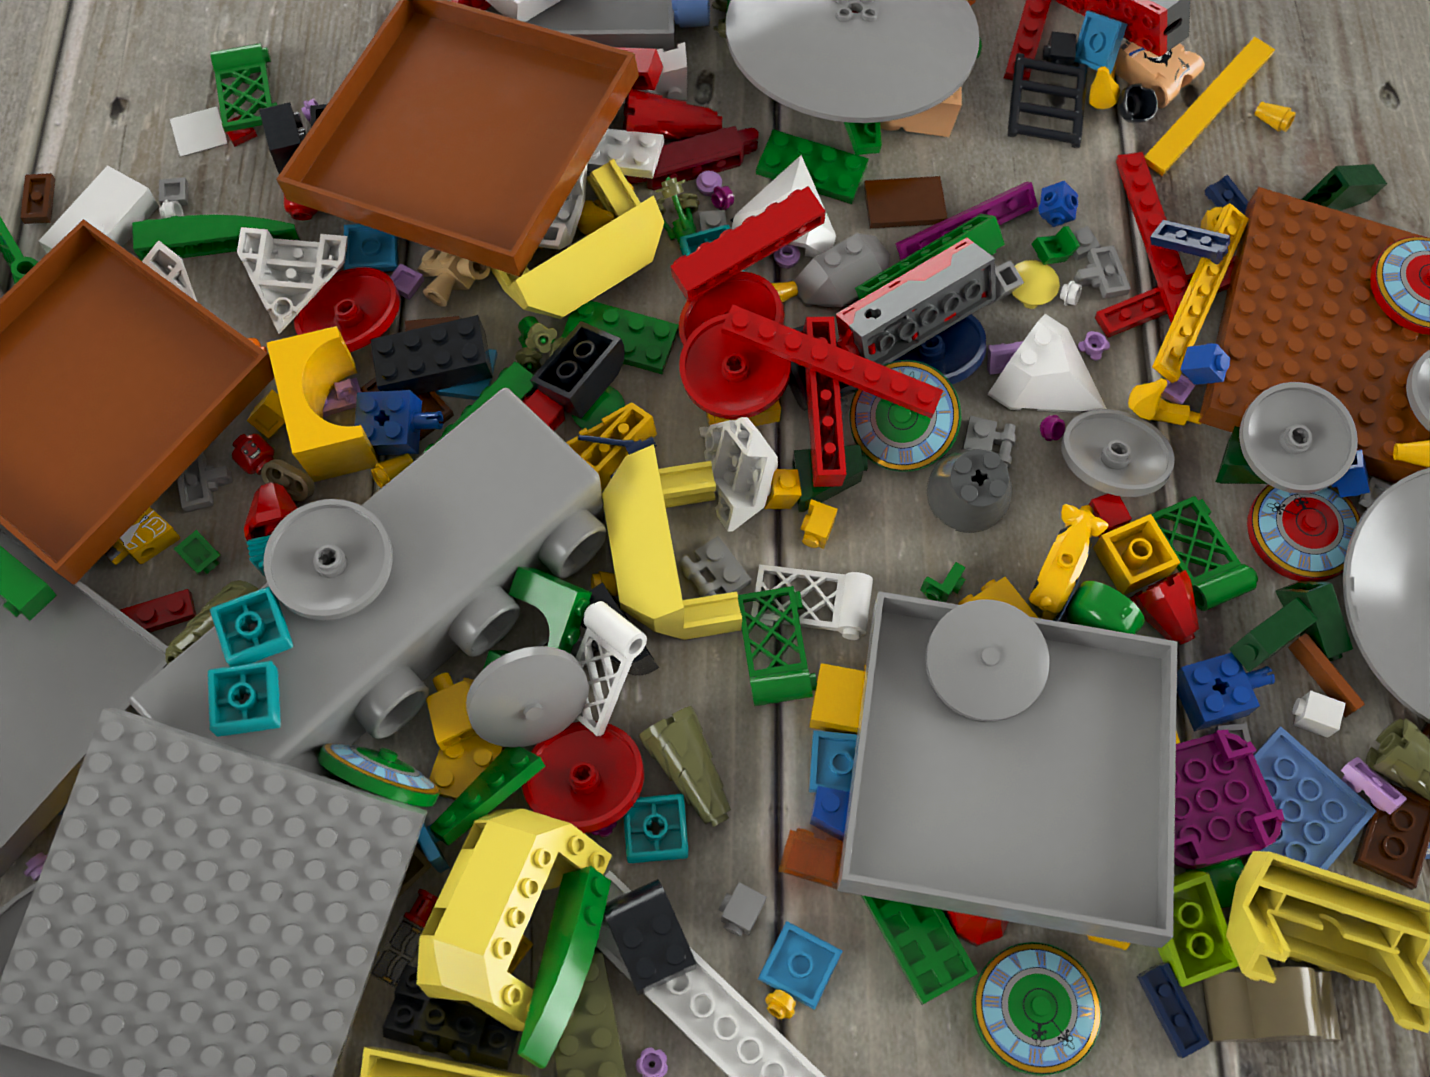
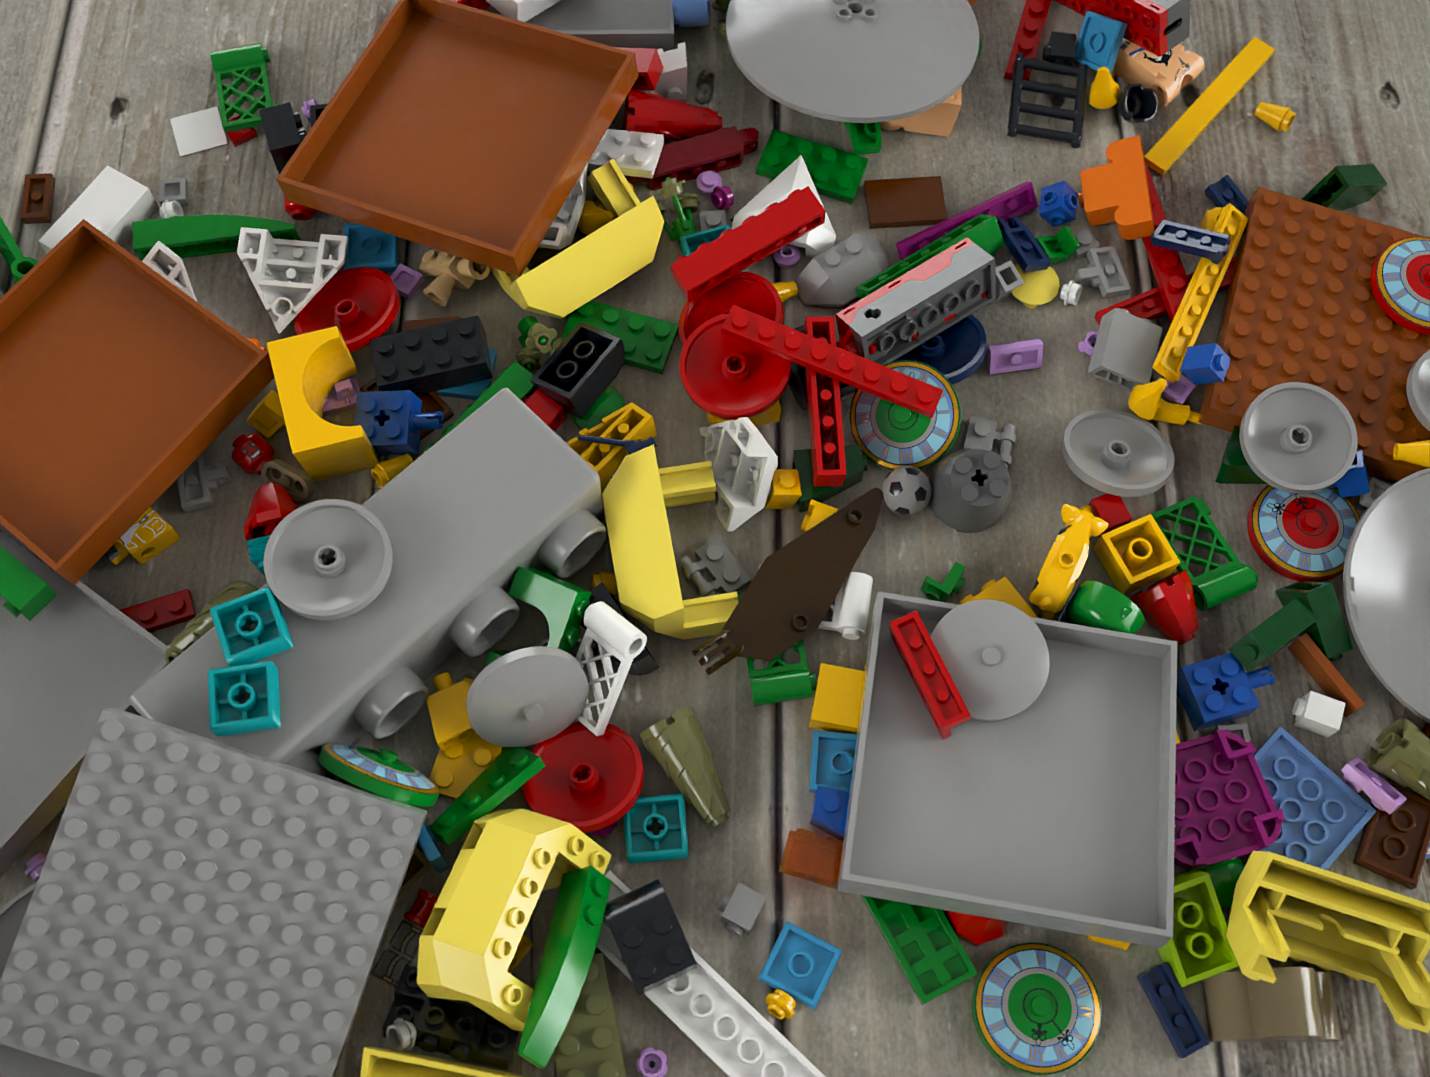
green bracket [174,530,221,575] -> none
white wedge [988,314,1107,413] -> none
magenta plate [1040,415,1065,441] -> none
none -> light grey plate [386,1018,417,1052]
none -> dark brown wing [692,488,883,675]
none -> light grey piece [882,466,932,516]
none -> red fence [889,610,971,740]
none -> dark blue hinge [997,216,1051,273]
none -> orange brick [1078,135,1155,240]
none -> light grey brick [1087,308,1163,392]

